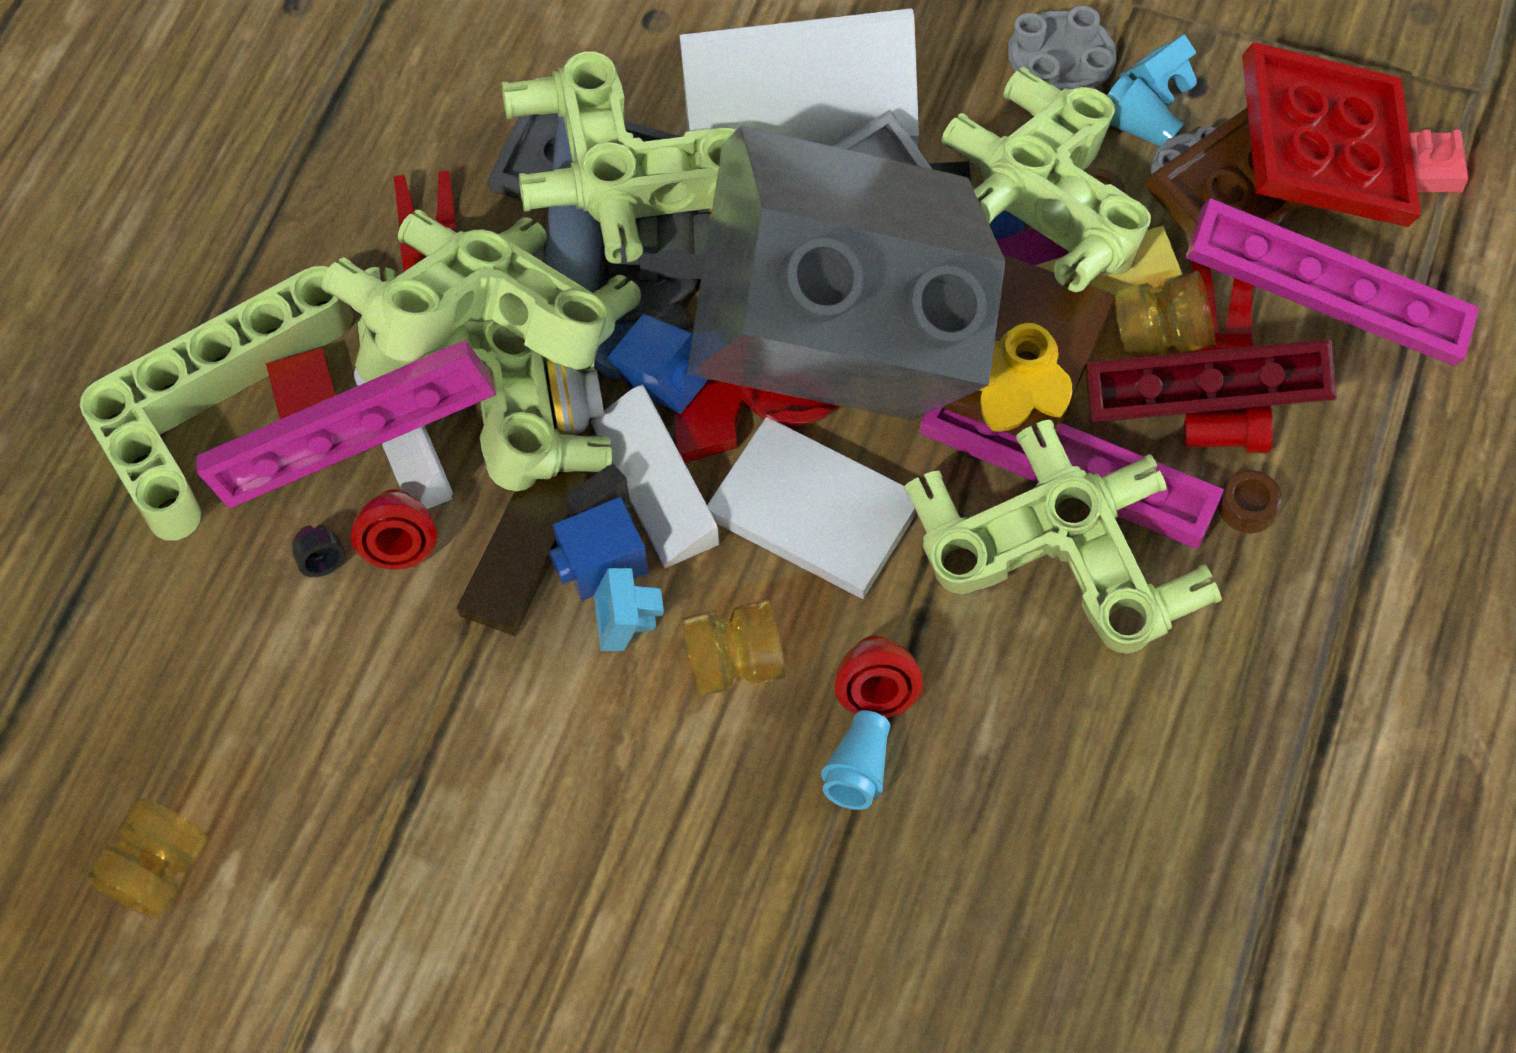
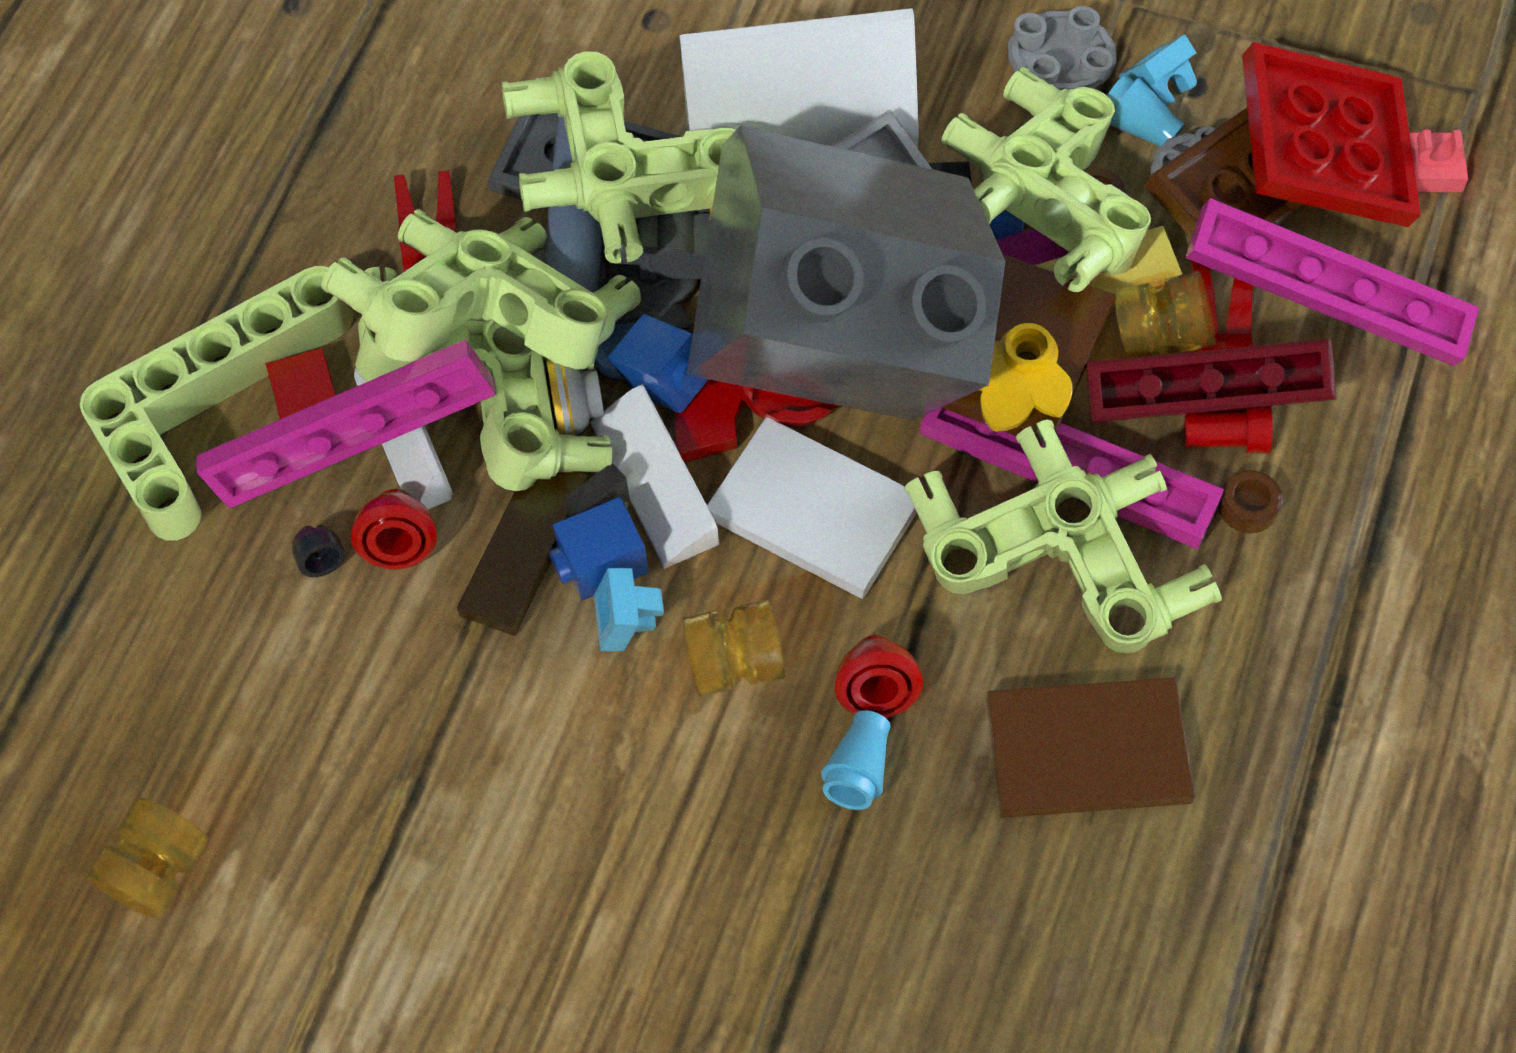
none -> reddish brown tile [986,677,1195,818]

